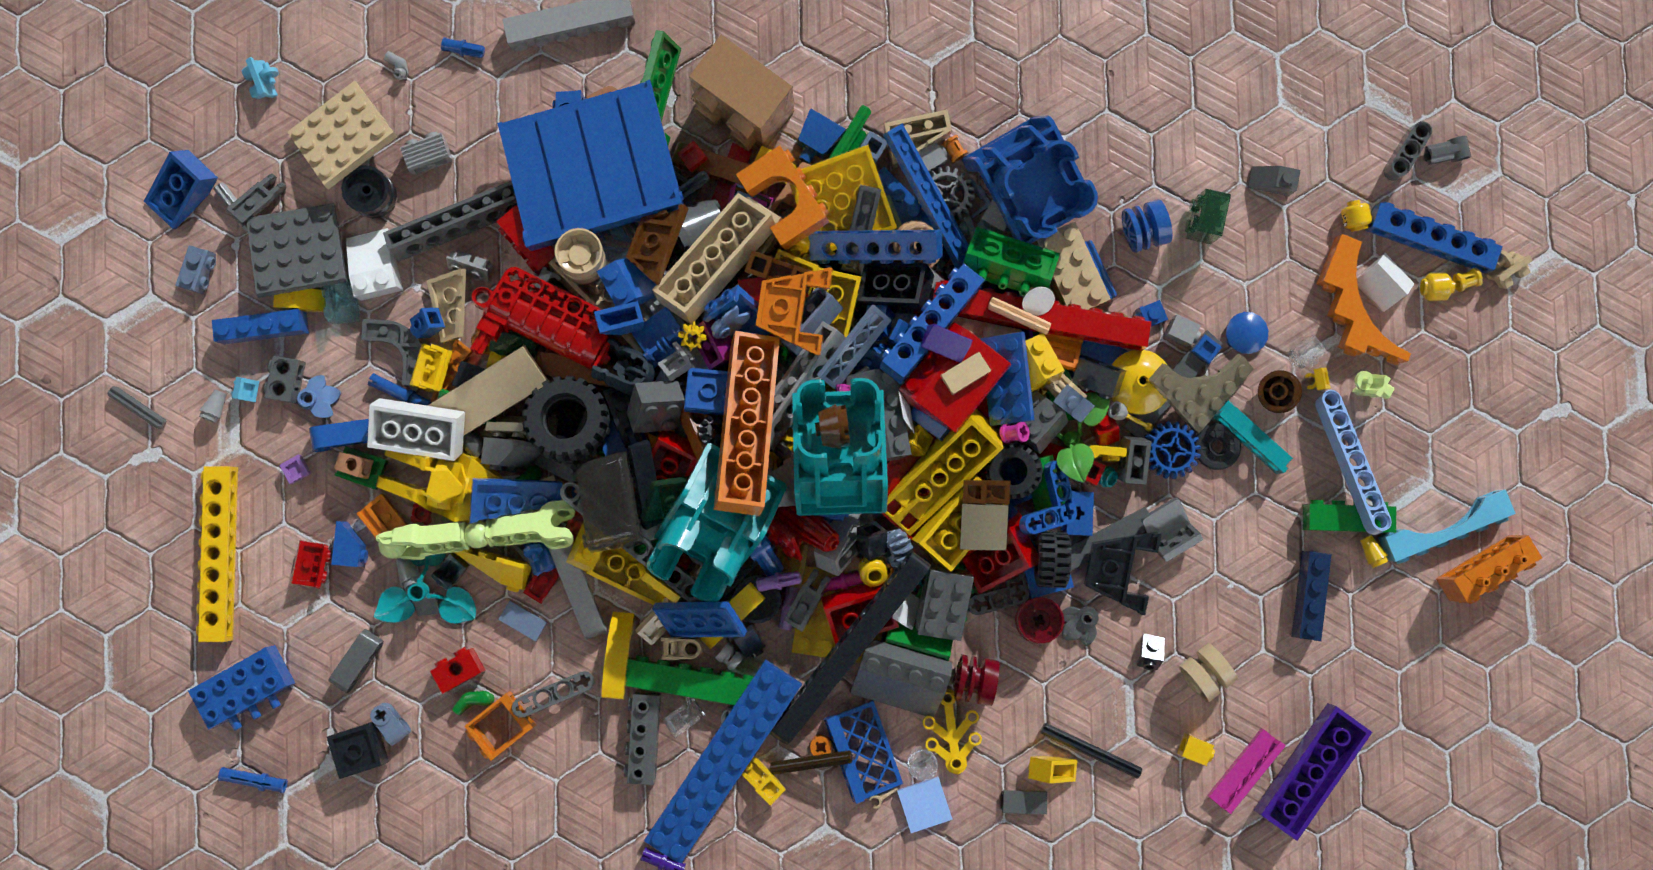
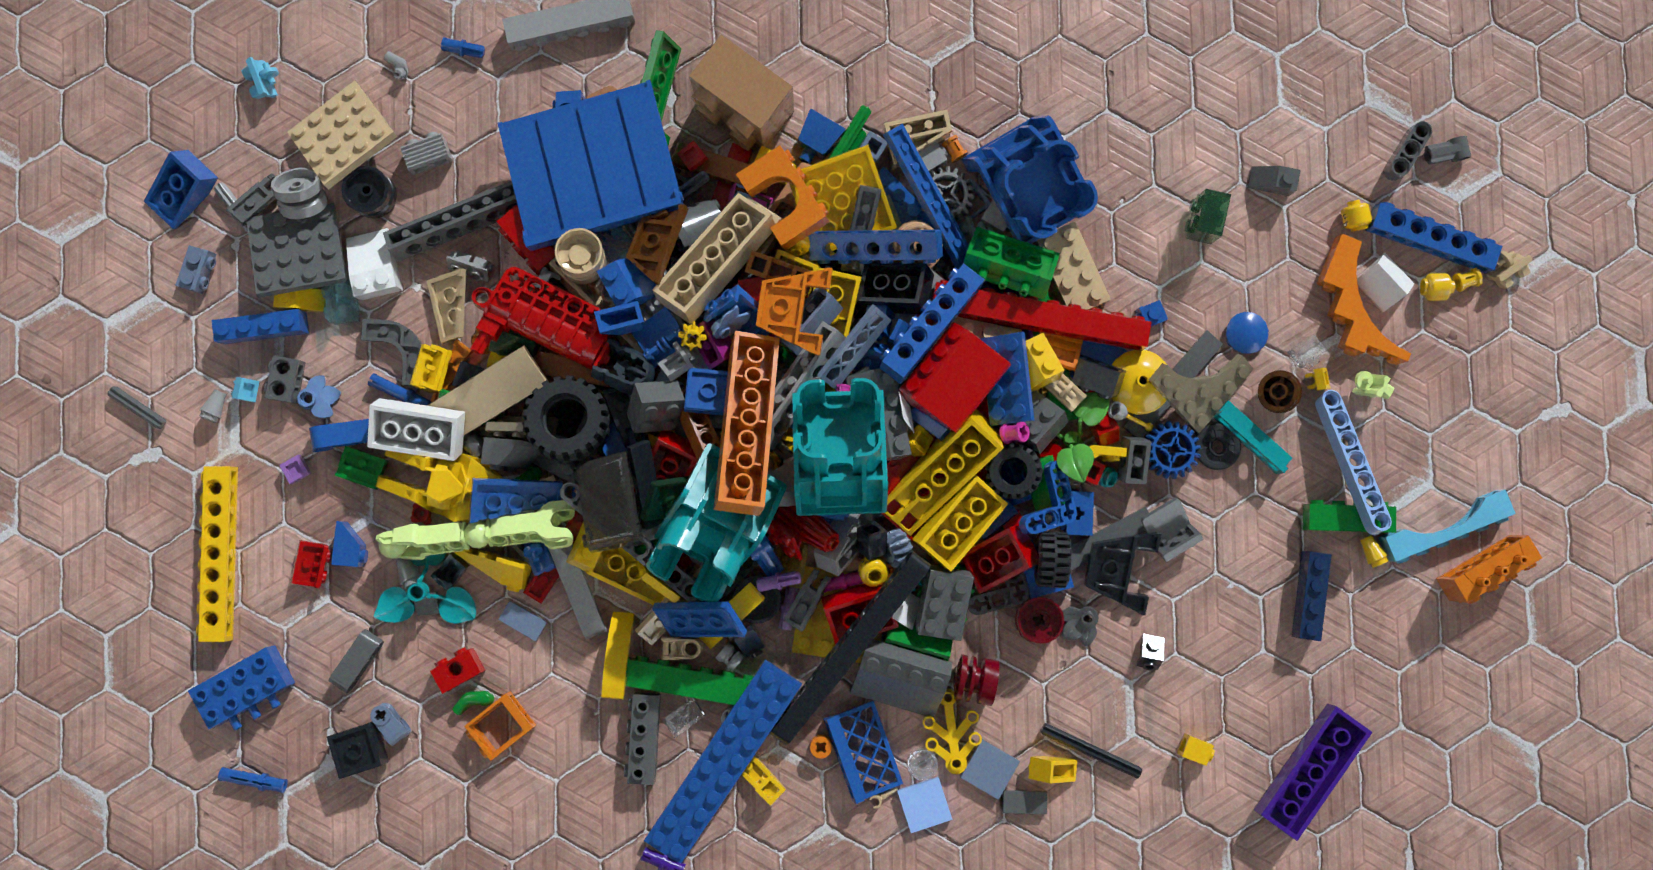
nougat leg [334,452,374,479] -> none
orange plate [356,494,408,538] -> none
blue brick [409,308,445,339] -> none
dark grey beam [512,671,594,718] -> none
black gear [699,415,723,448] -> none
dark brown axle [770,750,853,775] -> none
reddish brown cone [815,404,851,450] -> none
dark purple slope [921,324,973,363] -> none
tan tile [940,352,991,395] -> none
dark tan slope [960,503,1008,550] -> none
reddish brown slope [963,480,1011,504] -> none
light nougat axle [988,297,1051,334] -> none
white sticker [1022,287,1055,316] -> none
sand blue slope [1053,384,1094,423] -> none
blue axle [1085,240,1117,299] -> none
blue wheel [1121,199,1173,253] -> none
light grey brick [1164,314,1201,347] -> none
tan wheel [1178,643,1238,703] -> none
blue tile [1190,334,1222,365] -> none
dark pink fence [1207,728,1286,814] -> none
none -> light grey wheel [271,168,327,219]
none -> sand blue tile [960,739,1020,800]

